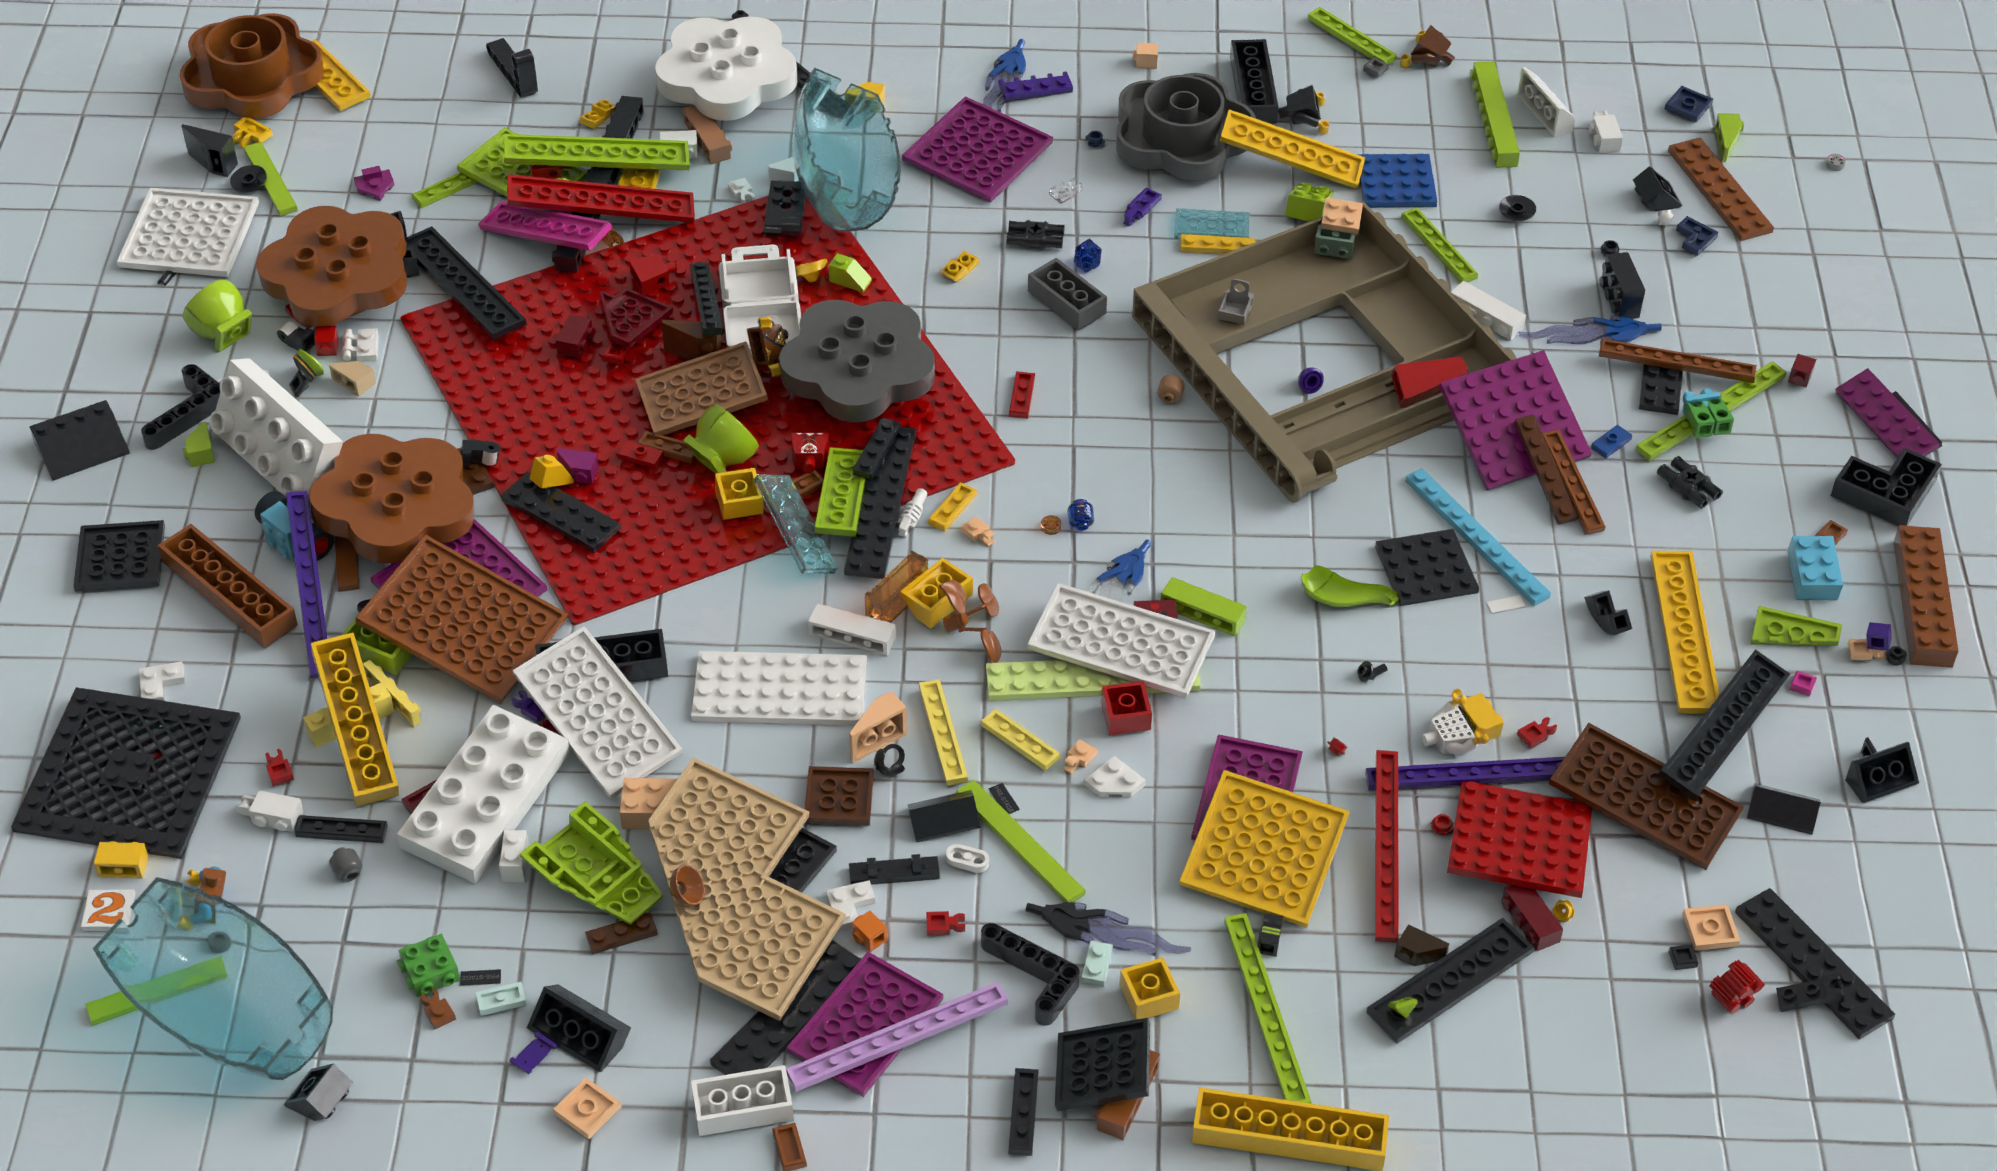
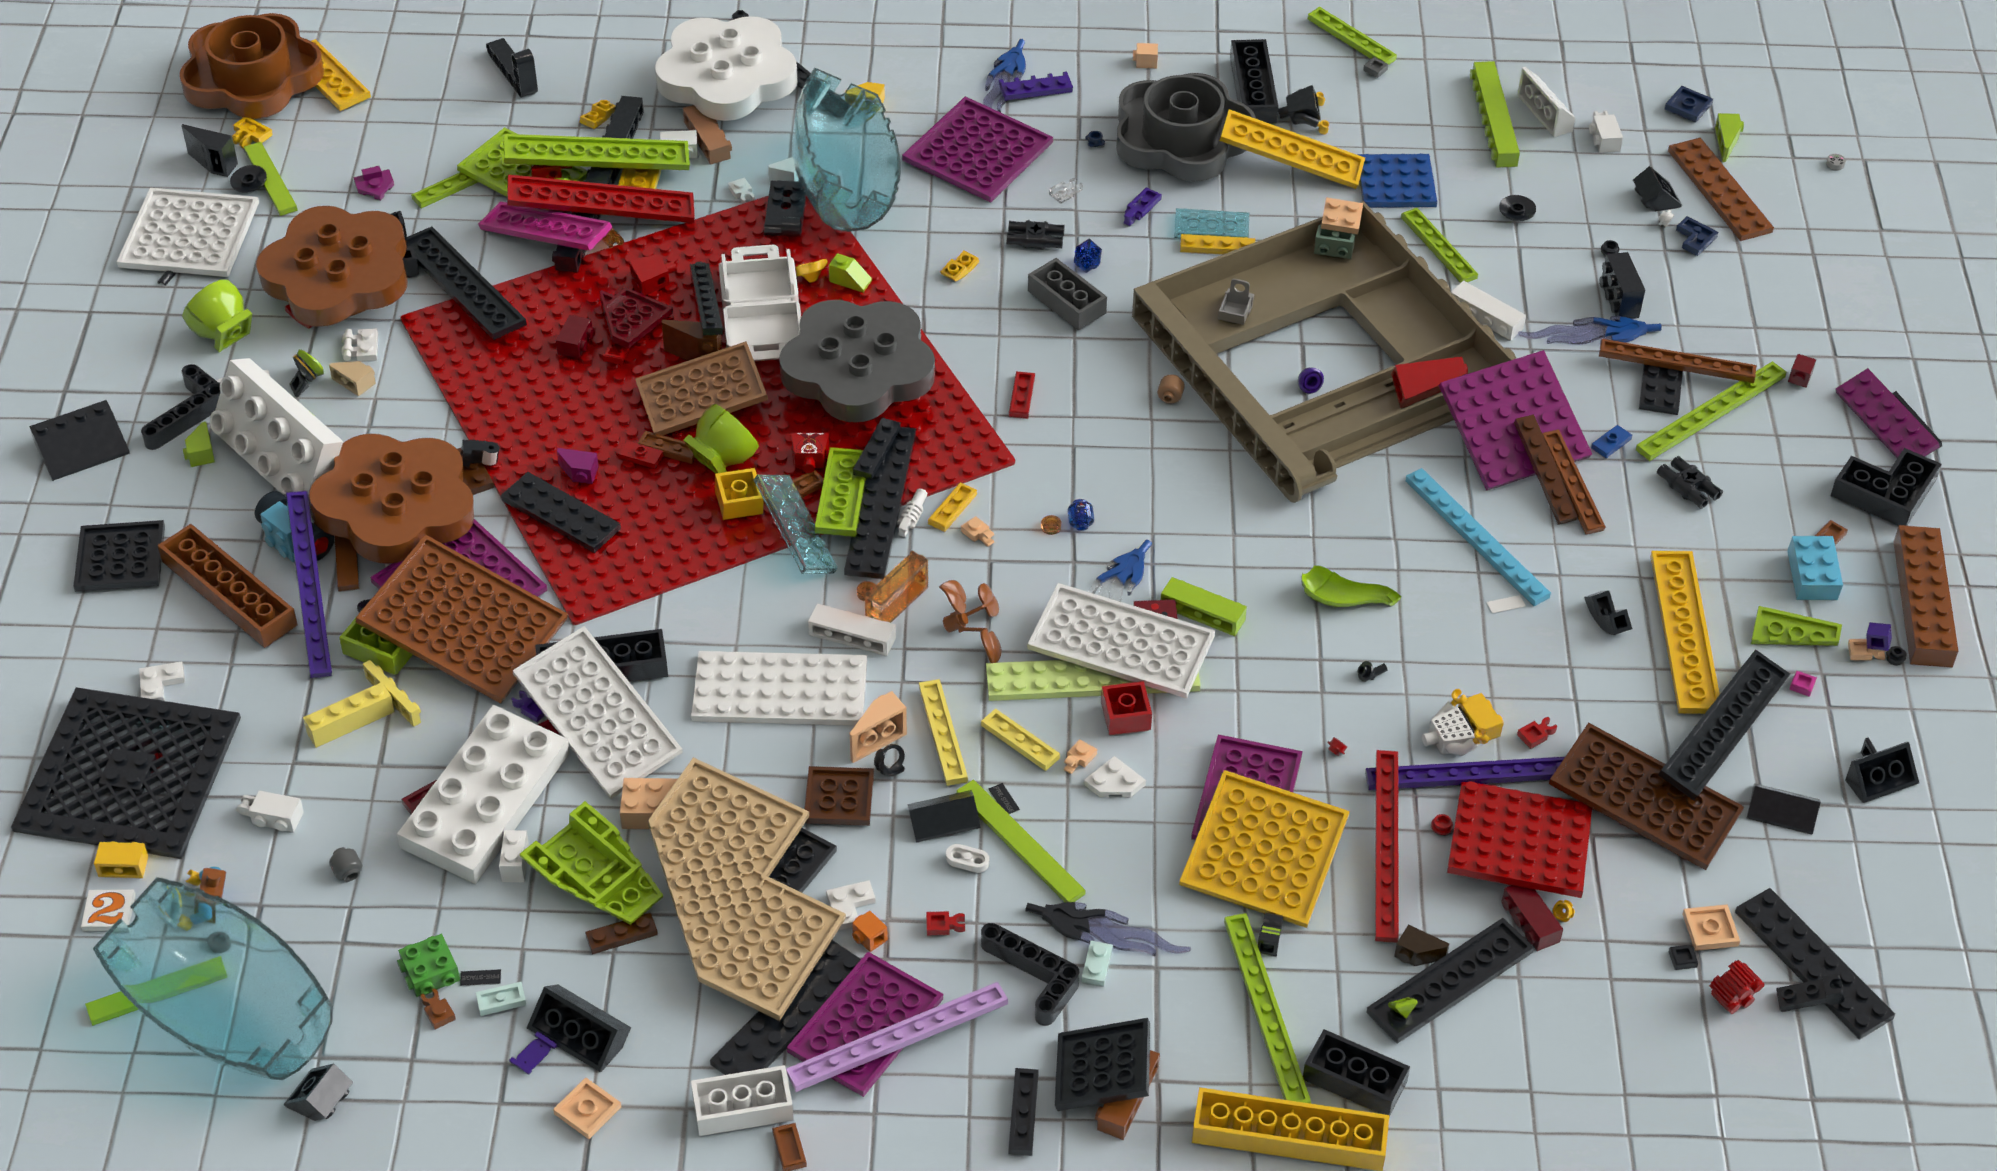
red plate [265,749,294,786] -> none
black leg [277,321,315,352] -> none
black tile [295,815,388,843] -> none
yellow brick [311,632,399,807] -> none
red brick [315,326,339,356] -> none
yellow slope [529,455,574,489] -> none
dark orange piece [669,865,705,906] -> none
reddish brown torso [747,317,789,377] -> none
black hinge [849,854,940,885] -> none
yellow slope [900,557,973,629] -> none
yellow brick [1119,957,1180,1020] -> none
lime slope [1285,182,1334,221] -> none
black plate [1375,529,1479,606] -> none
reddish brown torso [1400,25,1455,68] -> none
bright green hips [1682,388,1734,439] -> none
none -> clear orange tile [857,581,878,601]
none -> black brick [1303,1029,1410,1116]

